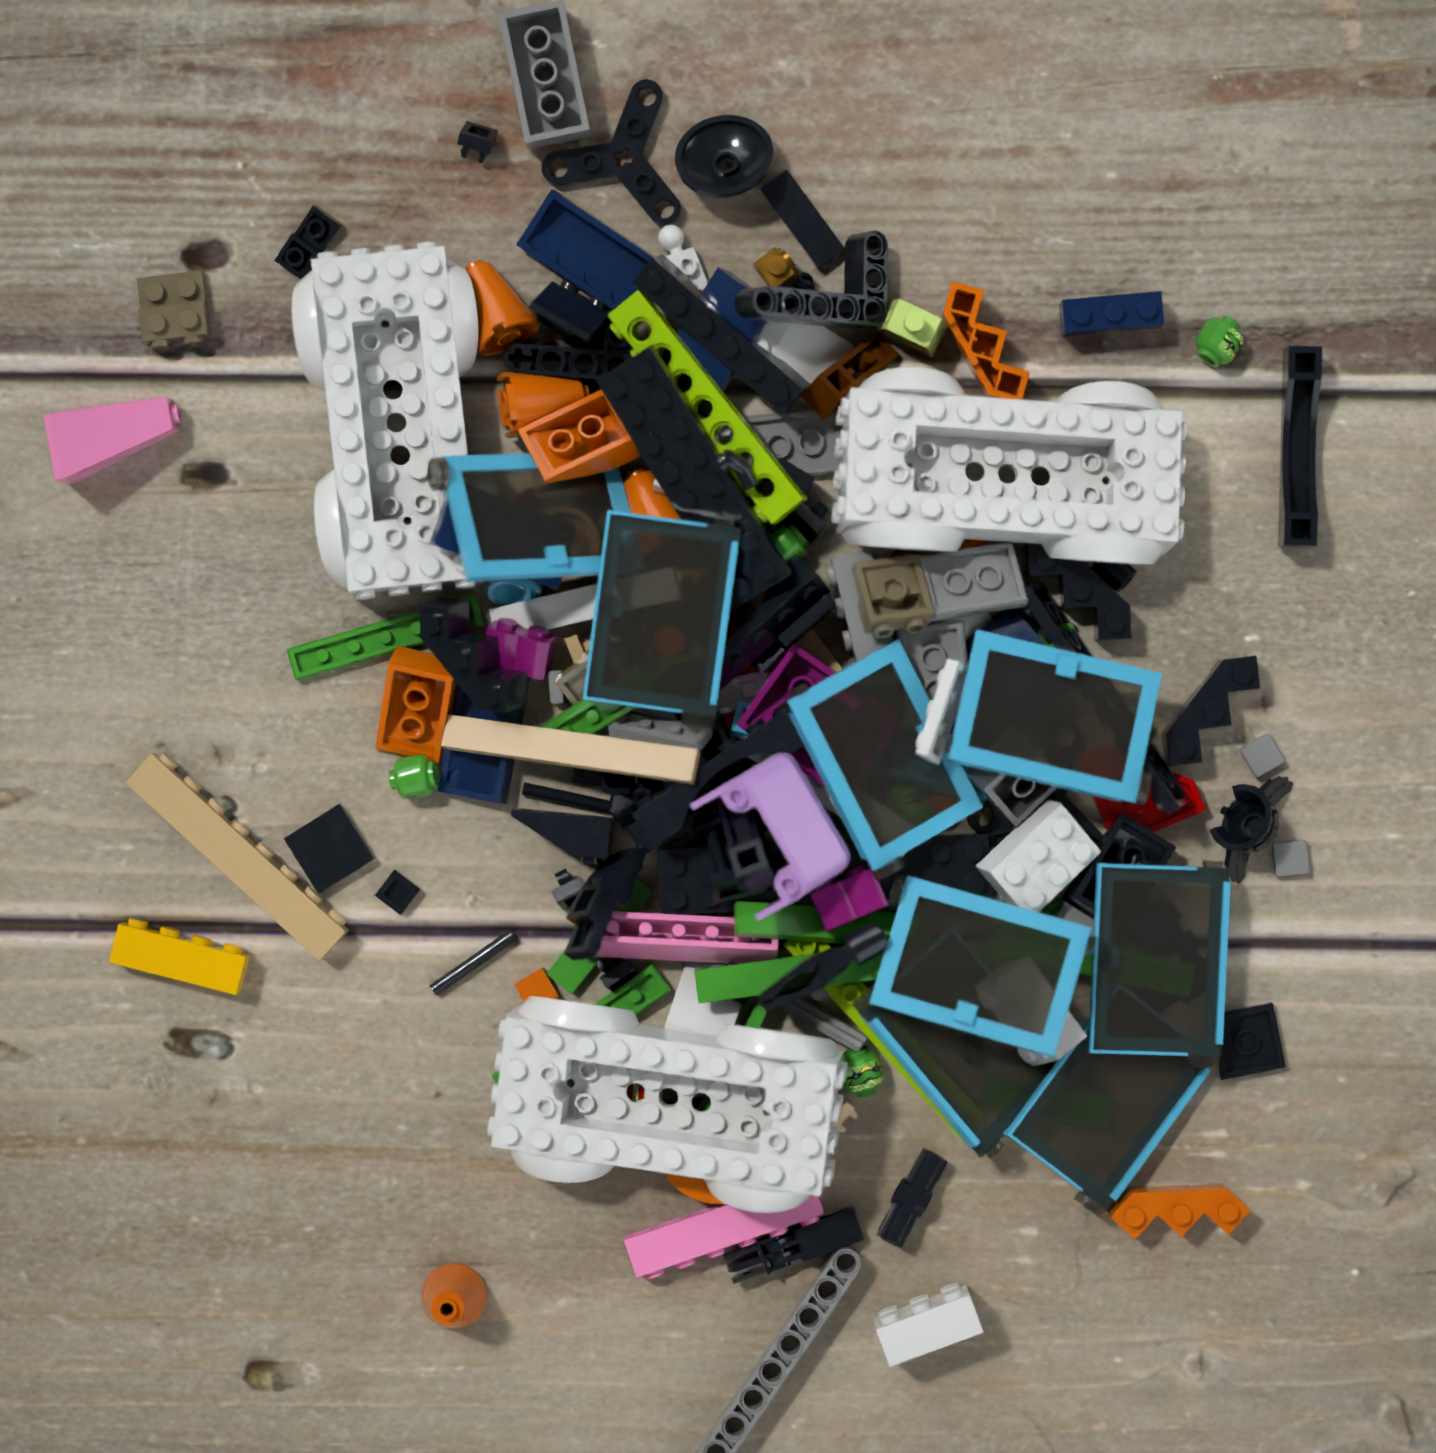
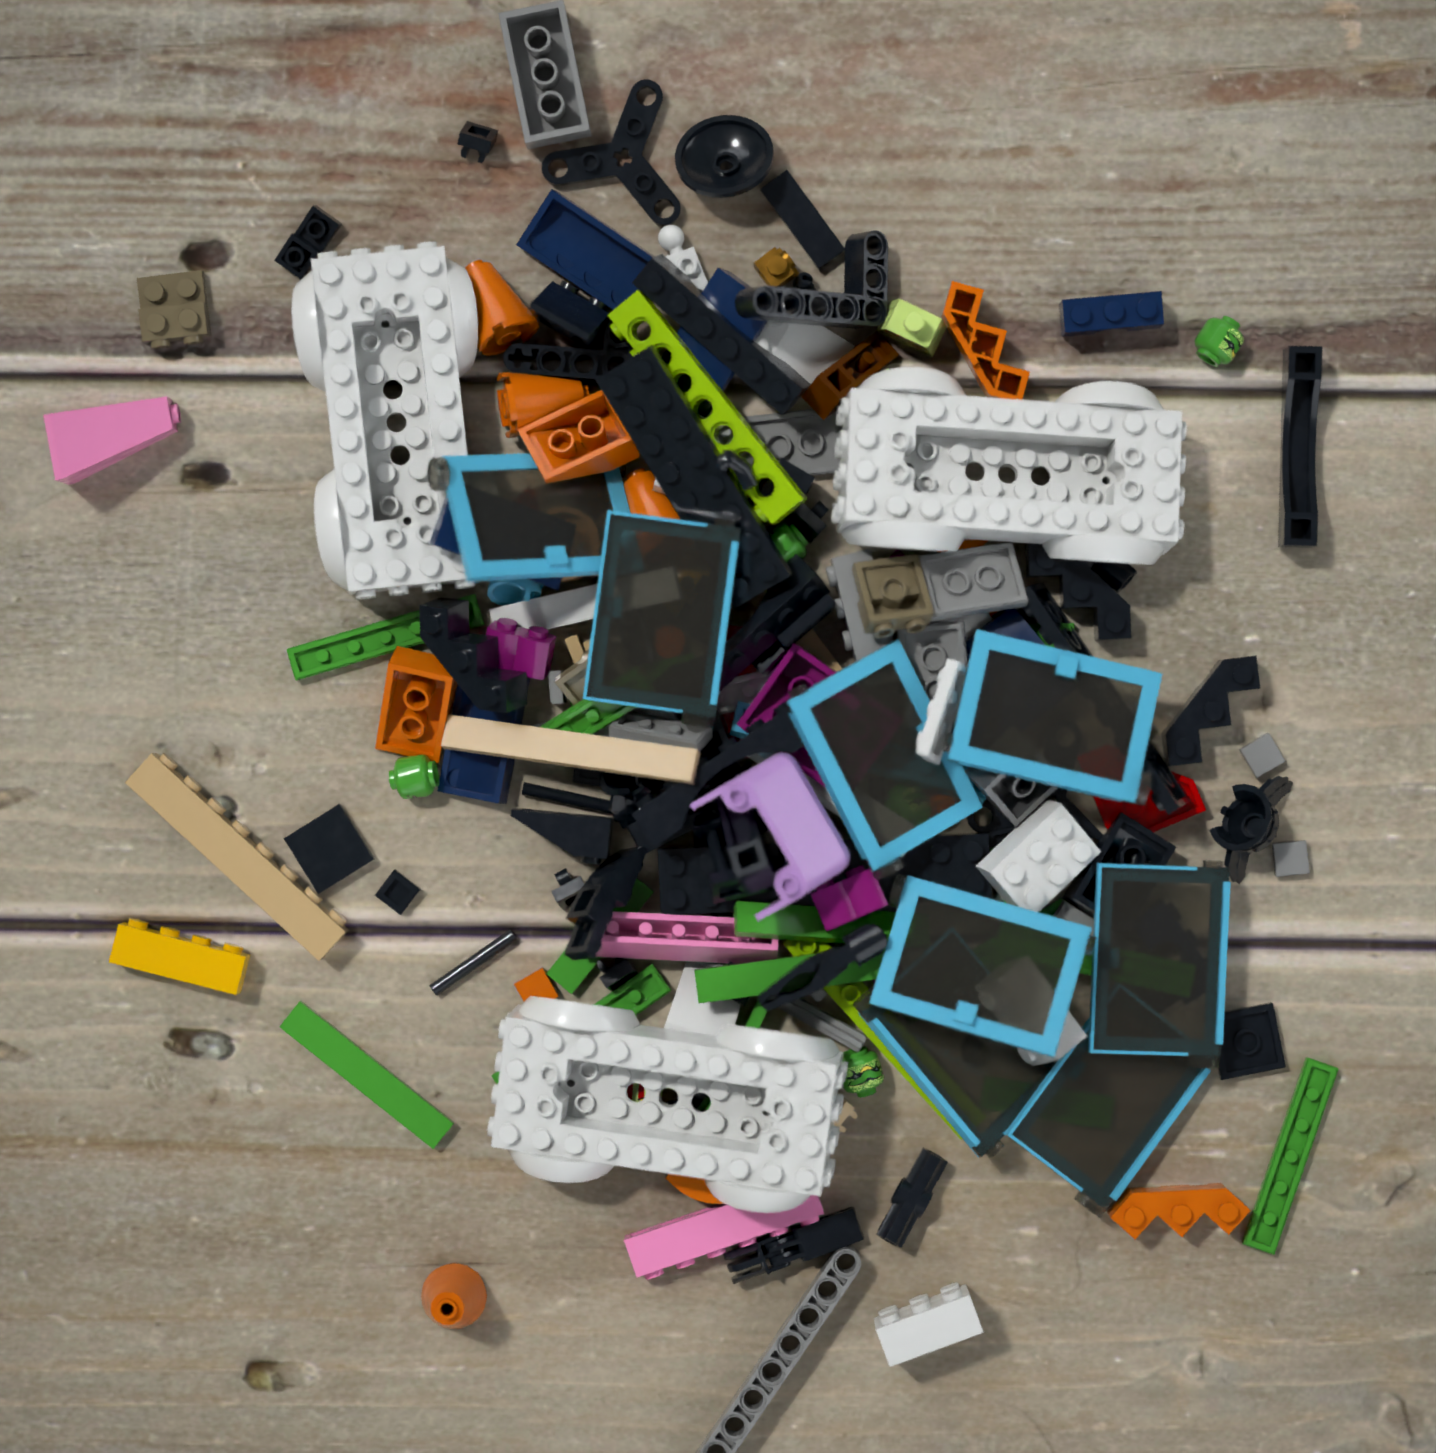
none -> bright green tile [279,1001,455,1149]
none -> bright green tile [1242,1057,1339,1255]

